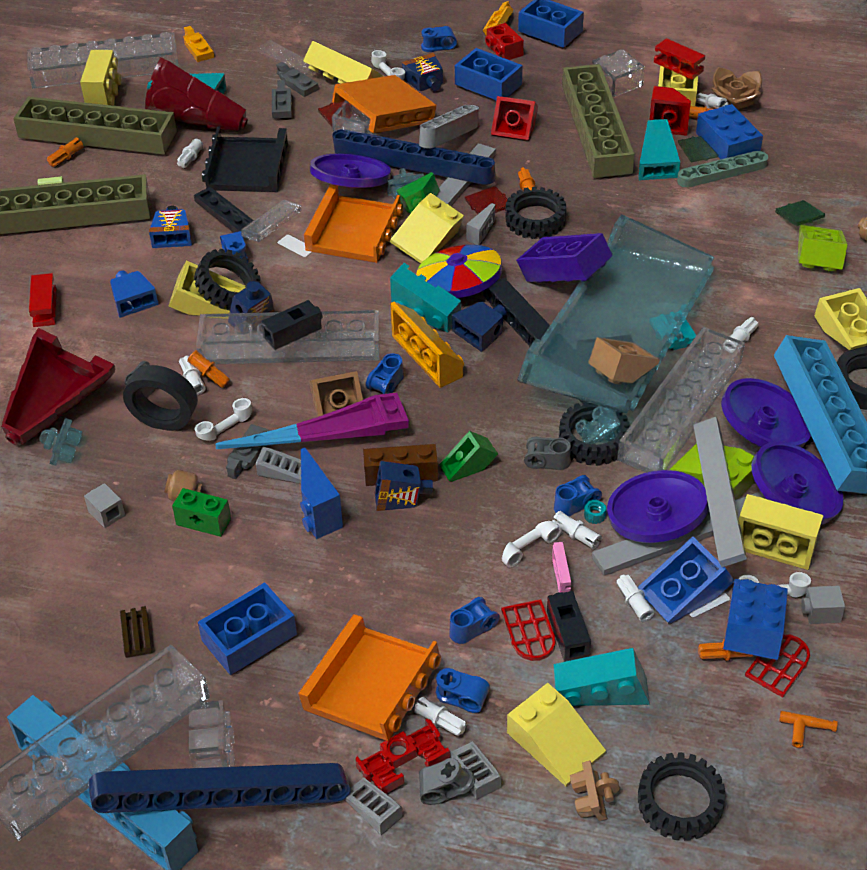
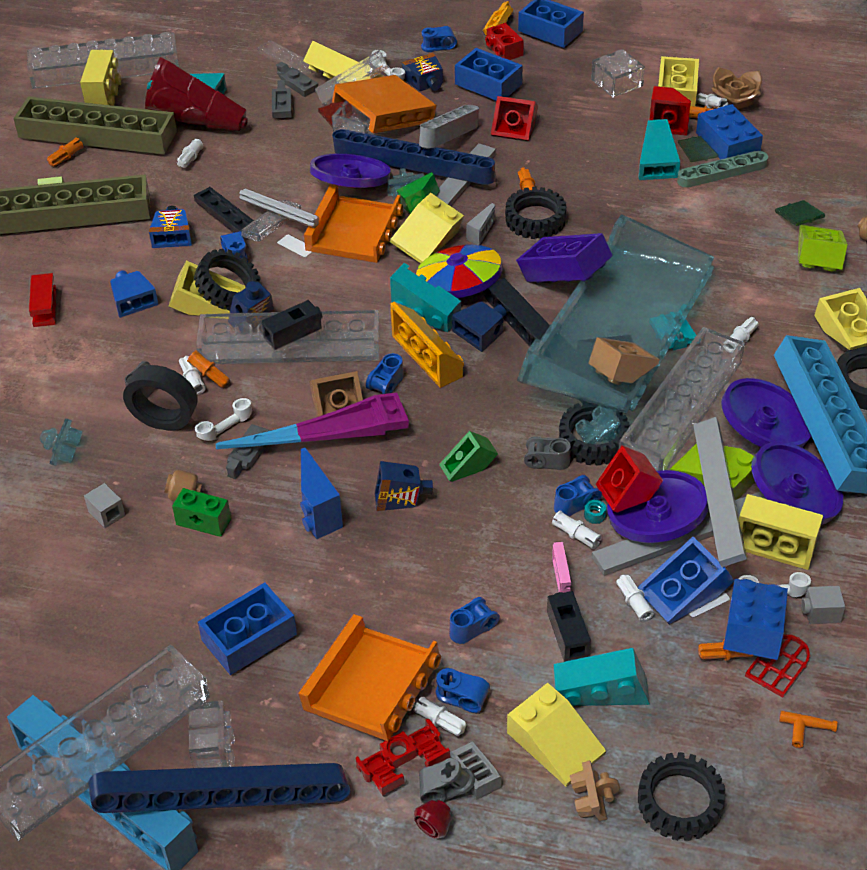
dark red cone [1,328,115,445] -> none
dark brown tile [120,606,152,658] -> none
light orange hinge [183,26,214,62] -> none
black panel [202,127,288,192] -> none
light grey slope [256,447,301,483] -> none
light grey slope [344,778,402,835] -> none
reddish brown brick [363,444,438,486] -> none
clear red piece [465,186,507,214] -> none
red window [501,599,555,661] -> none
white bar [502,521,562,568] -> none
olive brick [562,64,634,178] -> none
red piece [654,38,705,80] -> none
none -> light grey axle [239,189,319,228]
none -> clear tile [315,51,389,106]
none -> dark red cone [414,800,452,839]
none -> red slope [596,445,663,512]

